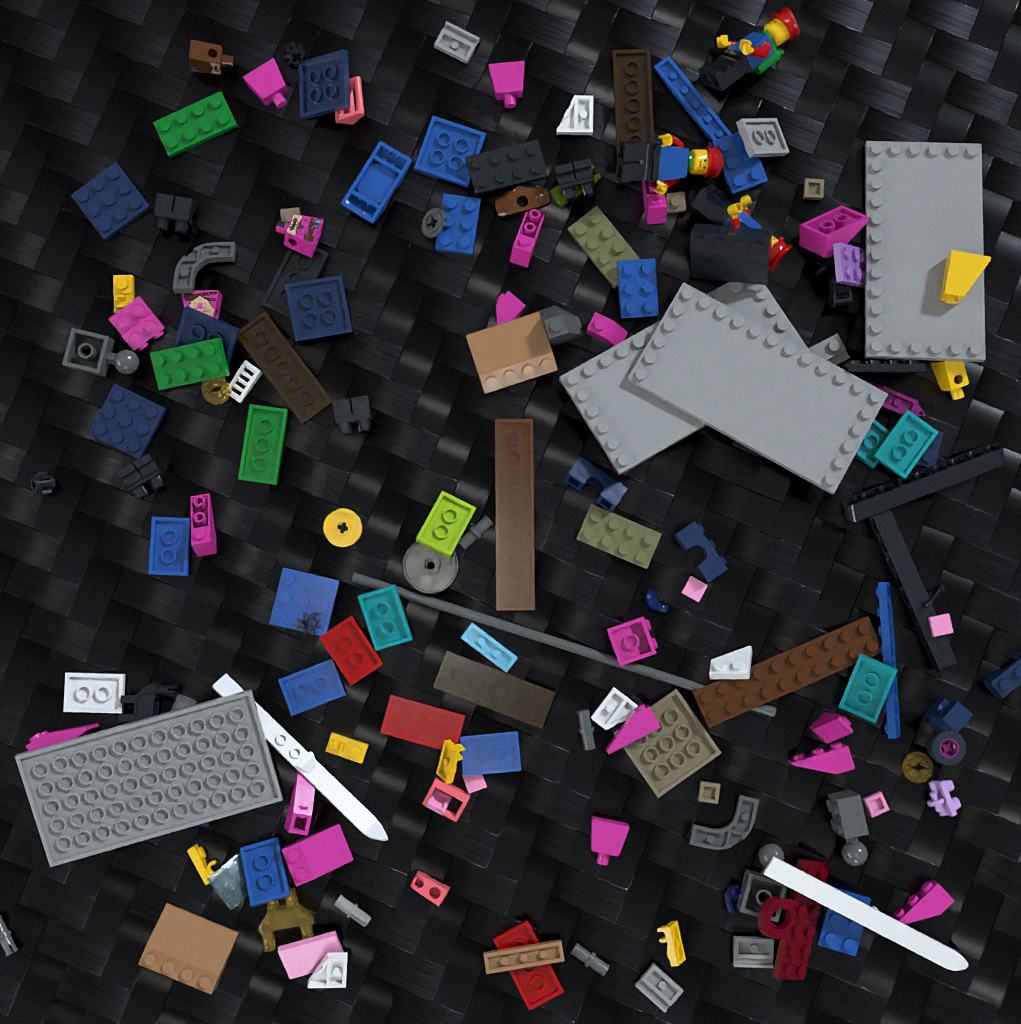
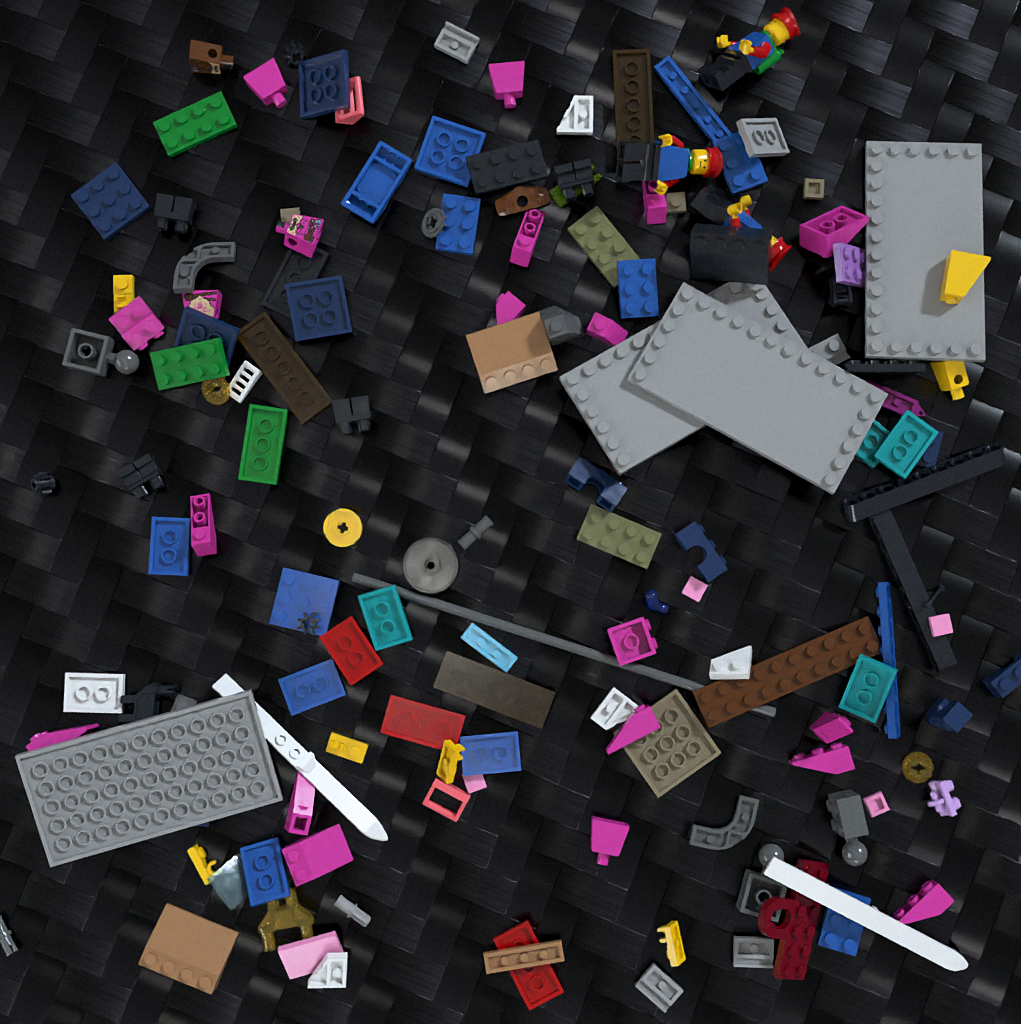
dark blue plate [89,383,167,459] -> none
coral leg [410,871,450,906] -> none
lime plate [416,491,476,558] -> none
bright pink tile [425,788,452,816] -> none
reddish brown plate [495,419,535,611] -> none
dark grey pin [570,943,610,976] -> none
dark grey pin [577,709,596,750] -> none
dark tan plate [698,781,720,804] -> none
clear blue arm [724,884,741,914] -> none
black wheel [926,729,966,766] -> none

